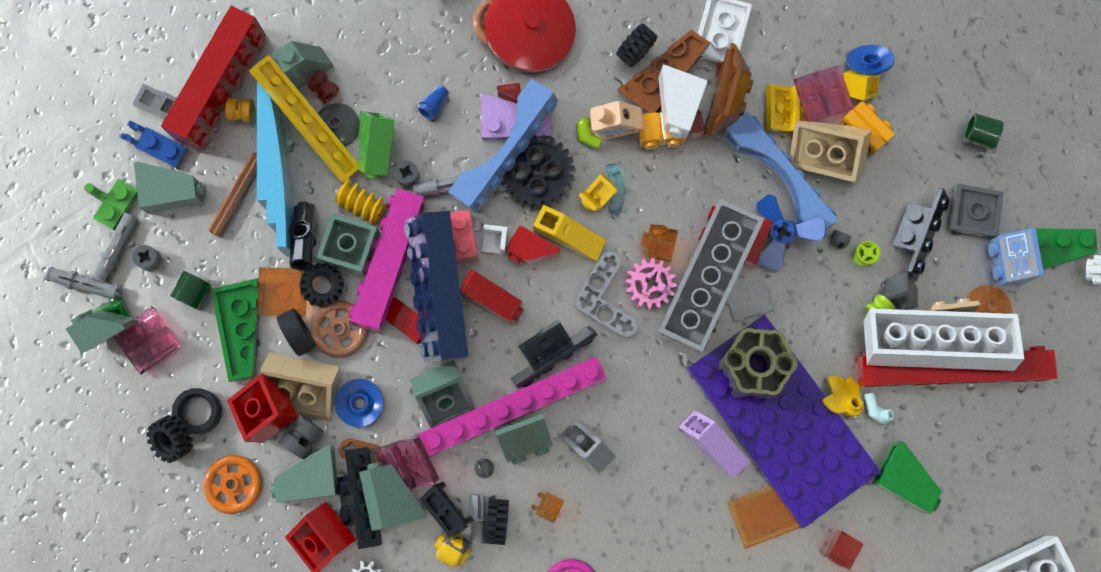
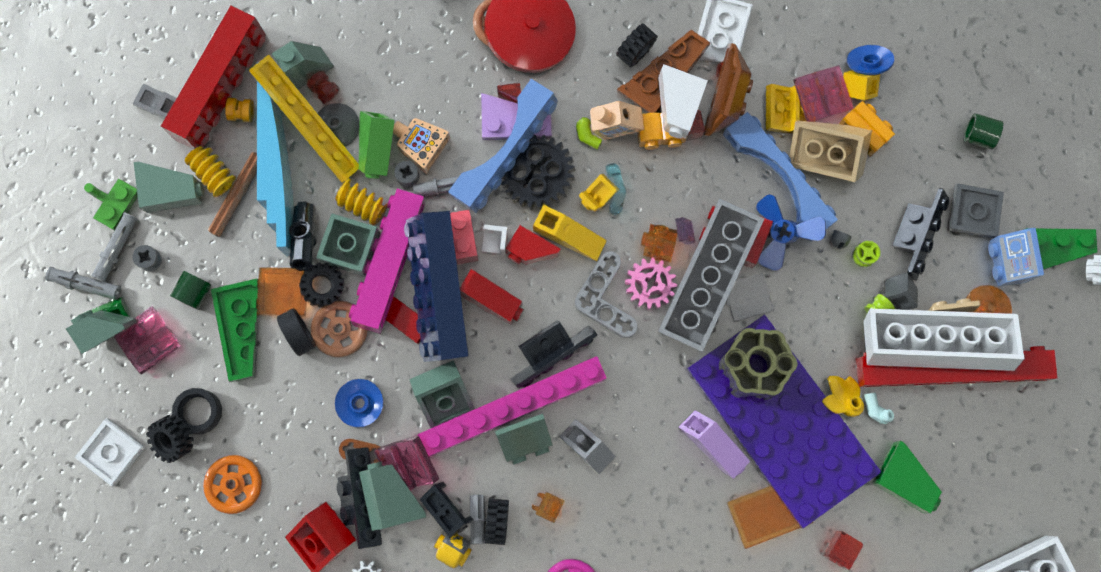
blue hinge [120,120,189,169] -> none
red slope [227,374,298,443] -> none
tan slope [260,353,340,421] -> none
sand green slope [271,445,338,503] -> none
dark grey wheel [278,414,324,459] -> none
blue cone [418,85,449,120] -> none
dark grey hinge [474,459,494,478] -> none
none -> white tile [75,418,146,487]
none -> yellow piece [184,146,236,198]
none -> light nougat torso [393,118,450,175]
none -> clear purple tile [675,217,695,245]

